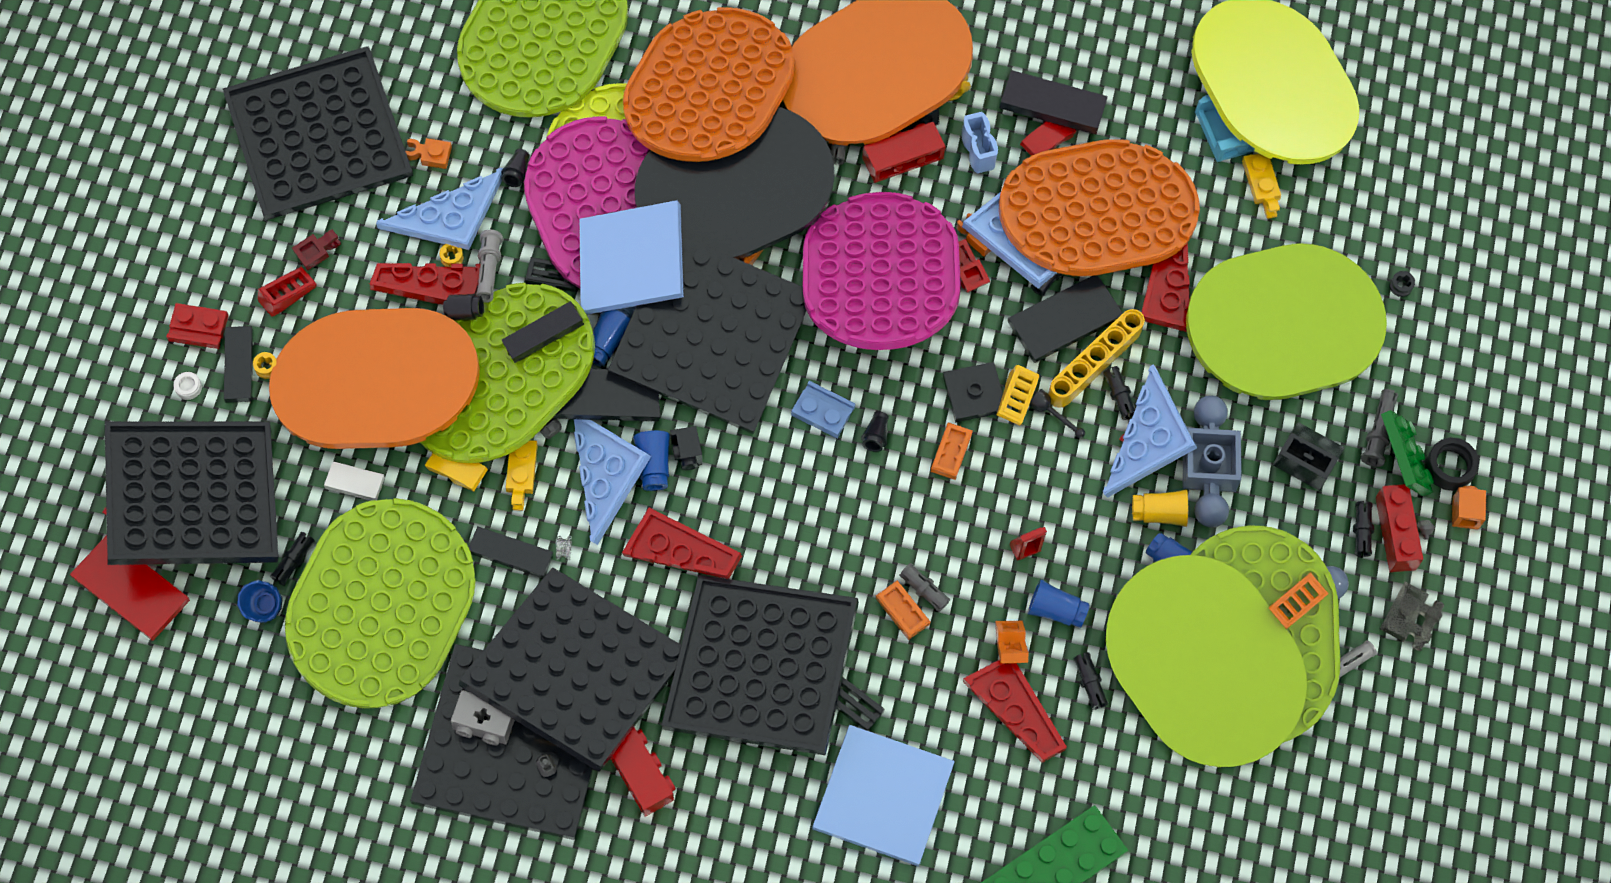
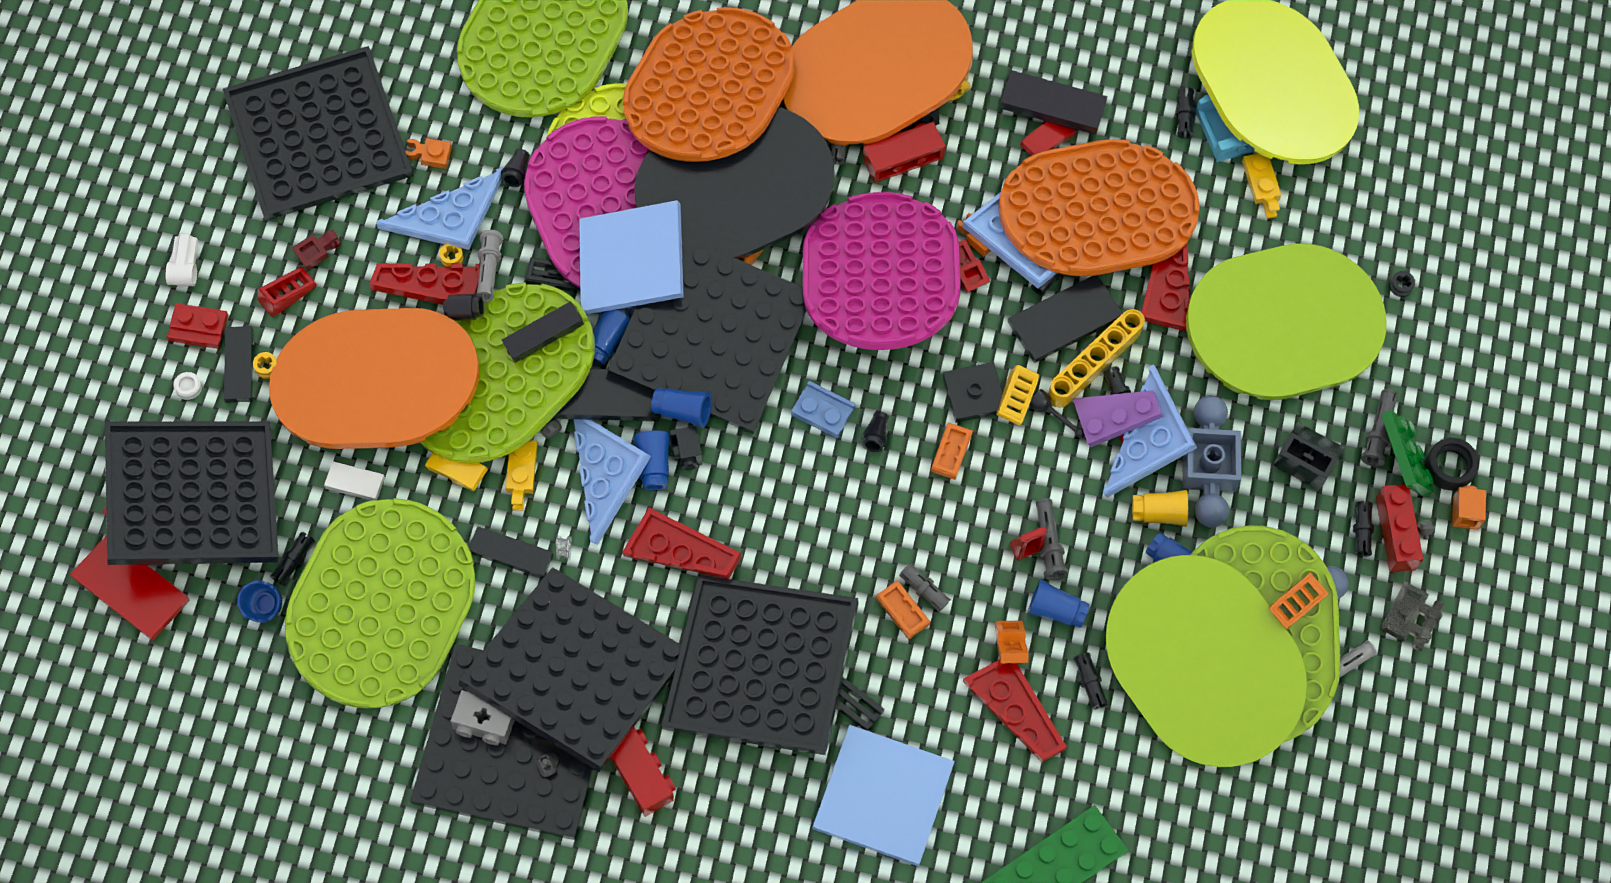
light blue brick [961,112,998,174] -> none
none -> white piece [166,234,199,286]
none -> blue plant [651,388,712,428]
none -> dark grey pin [1036,498,1068,580]
none -> medium lavender wing [1073,390,1164,447]
none -> black pin [1176,87,1196,139]

